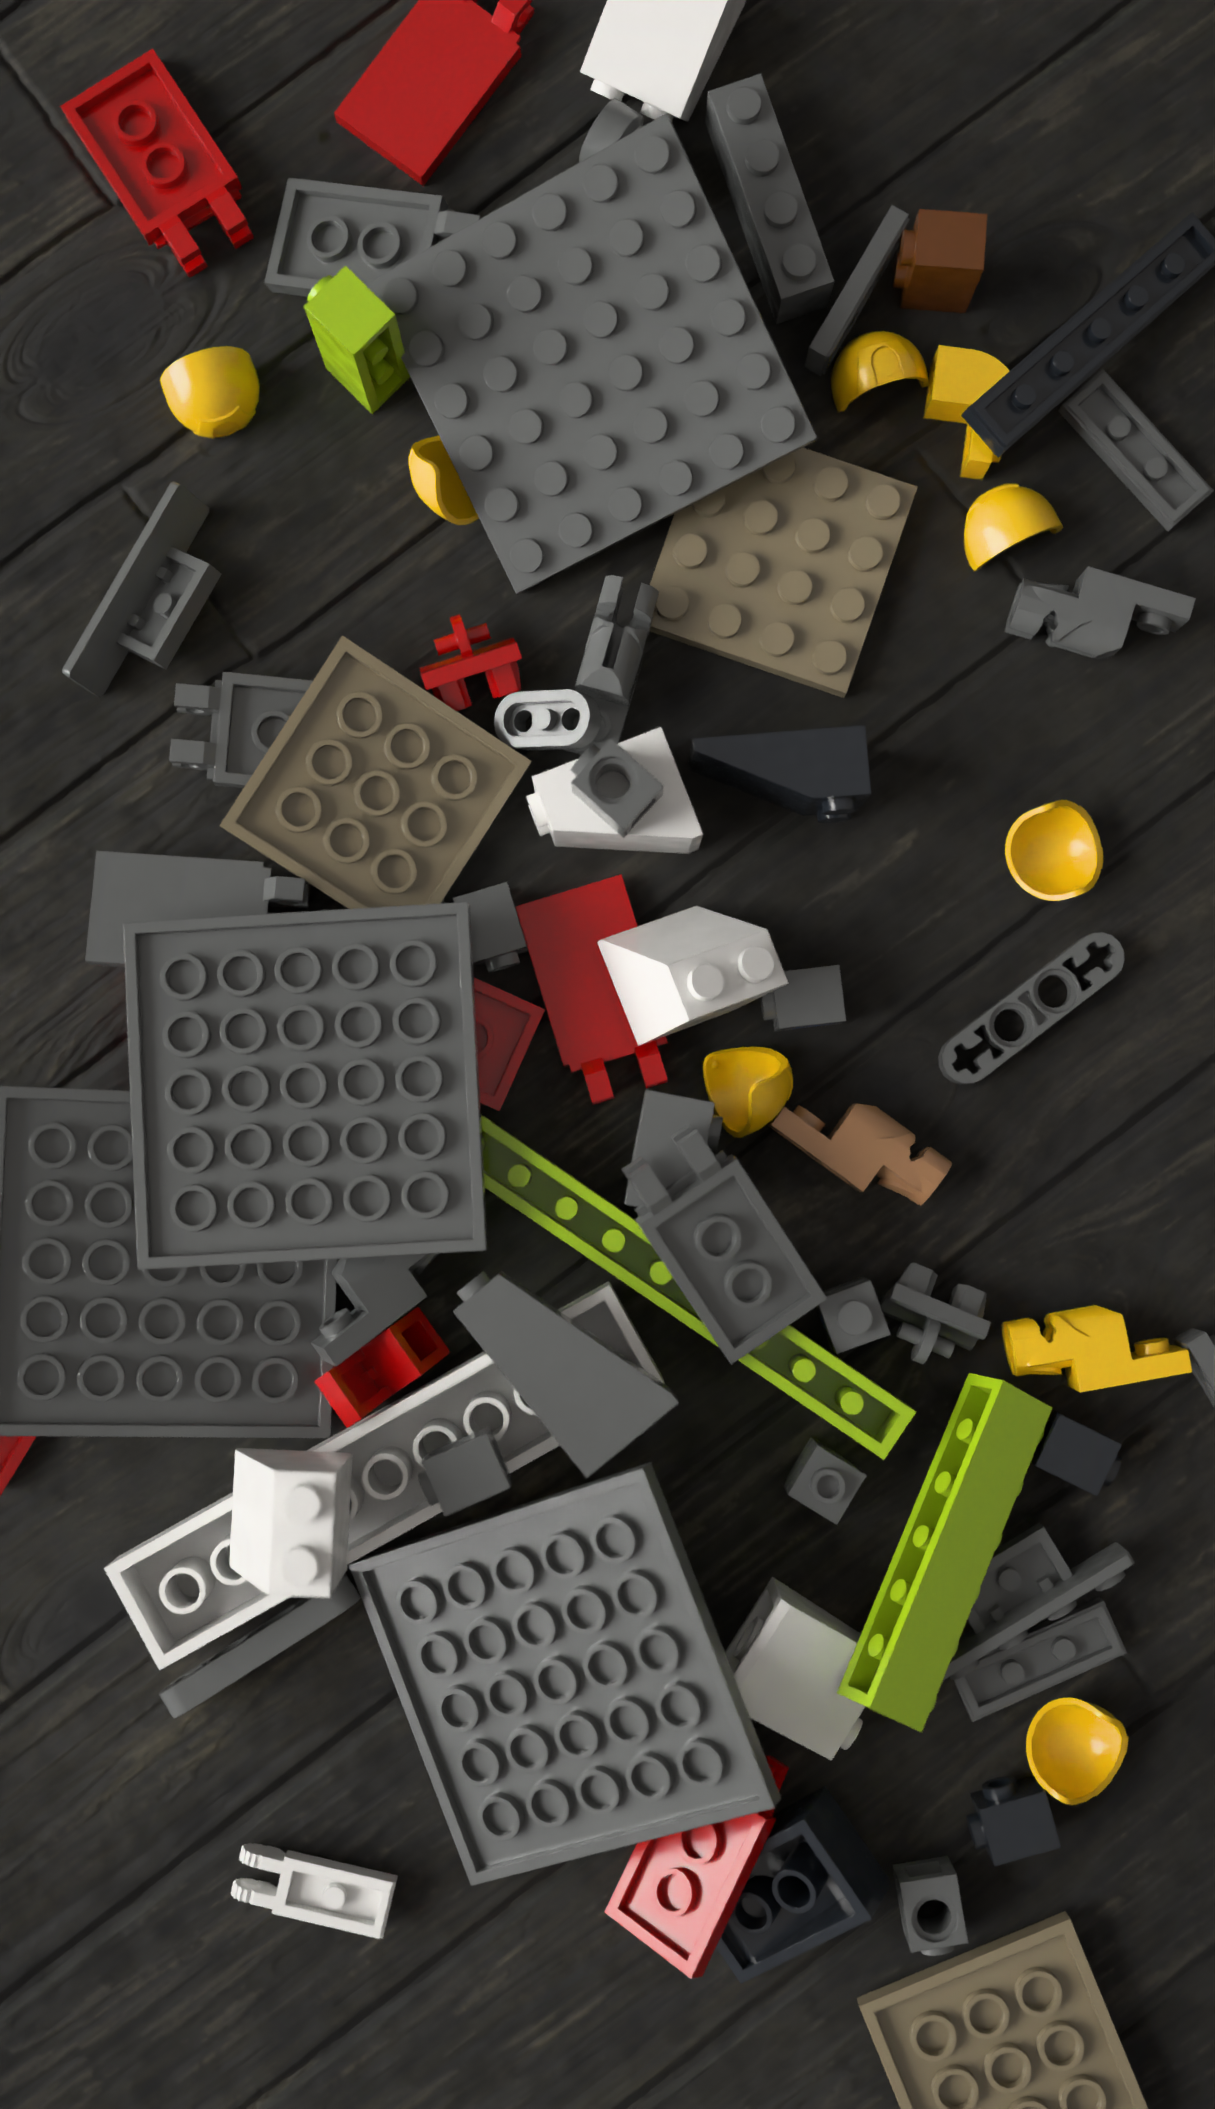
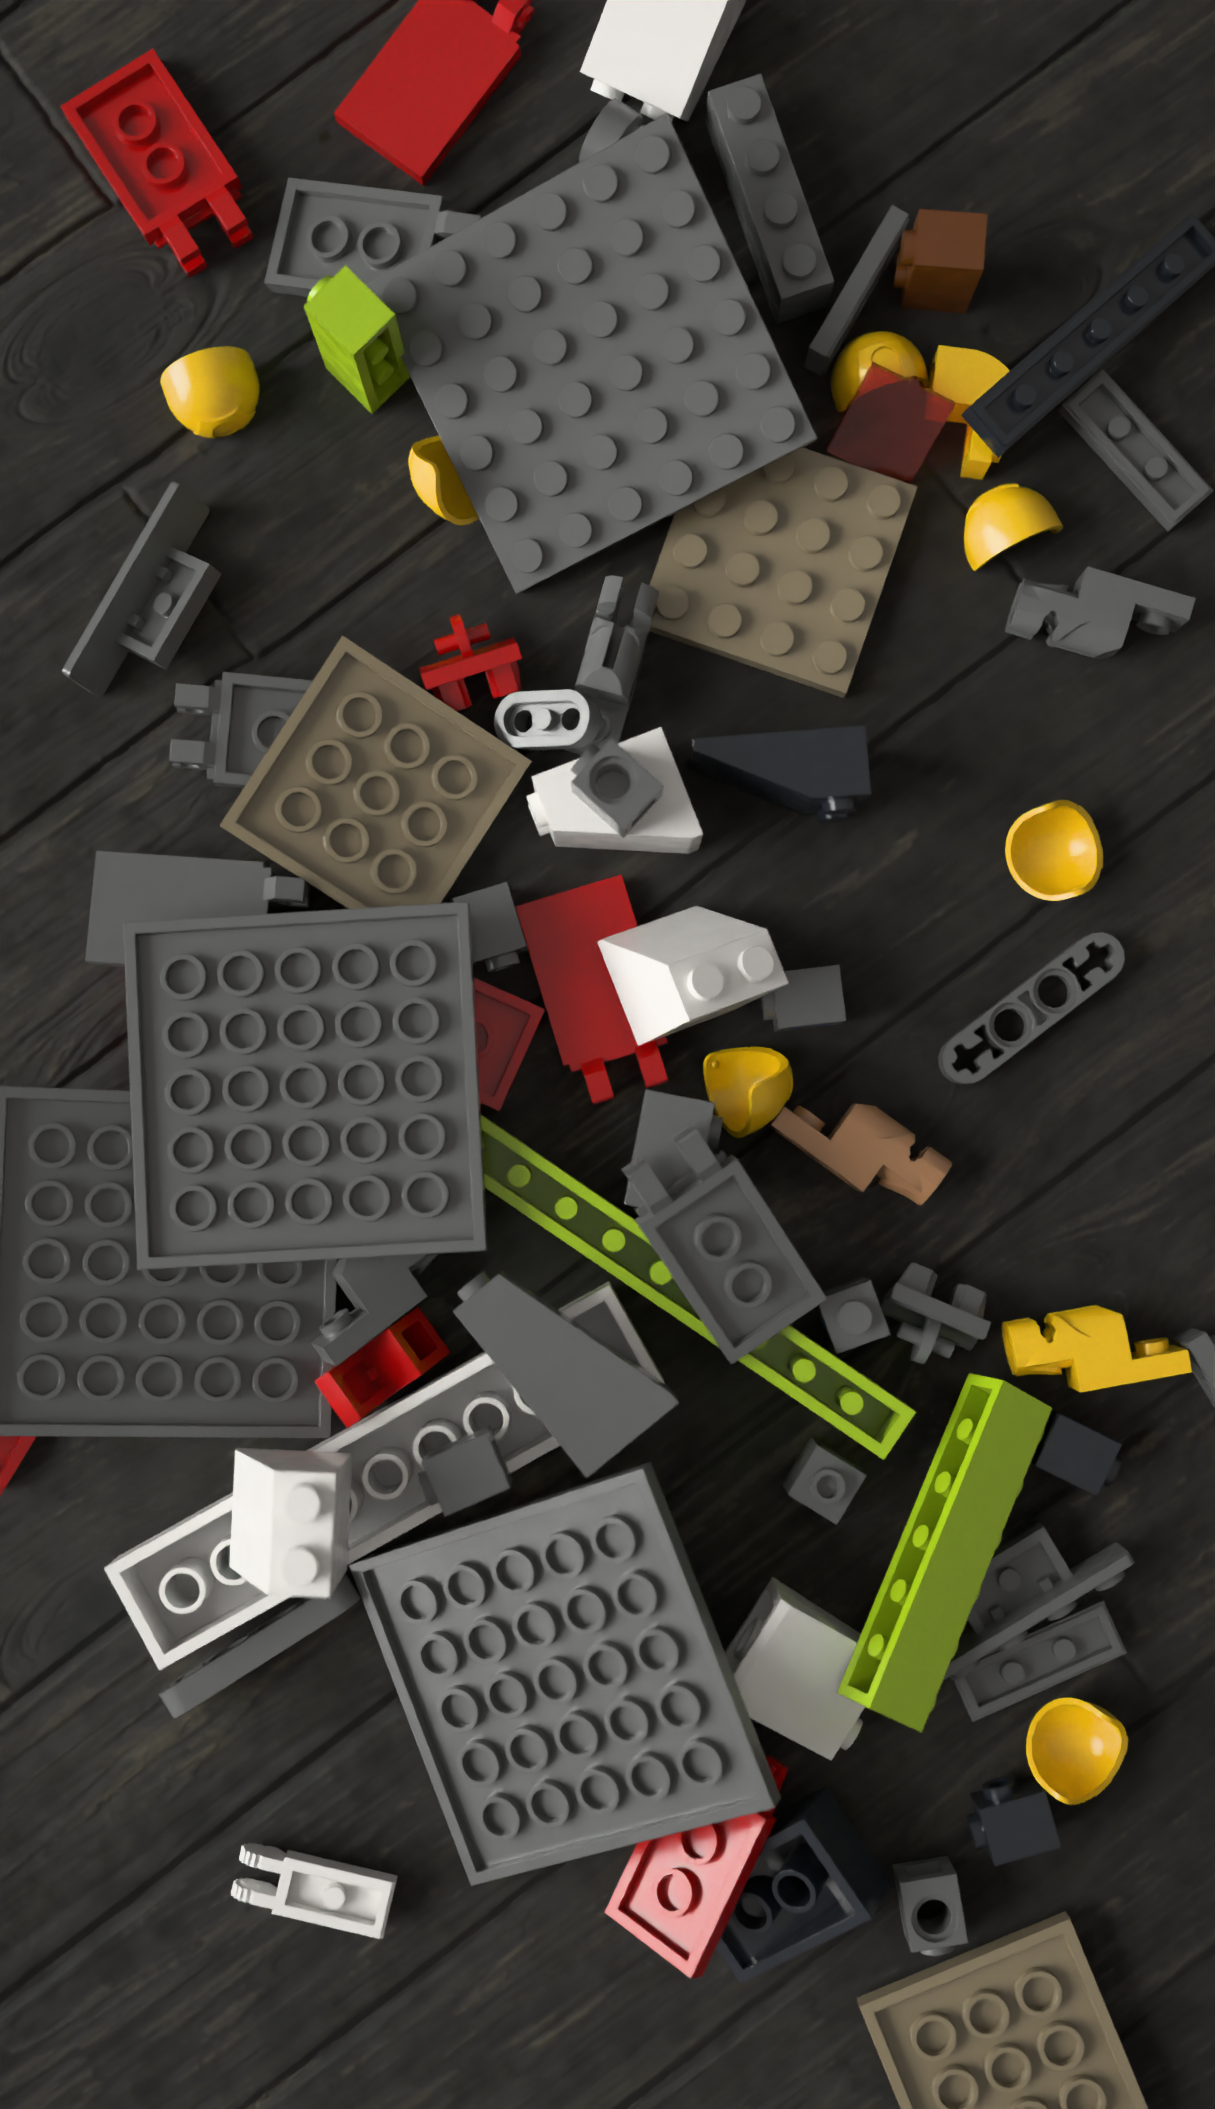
none -> clear red piece [826,362,955,484]

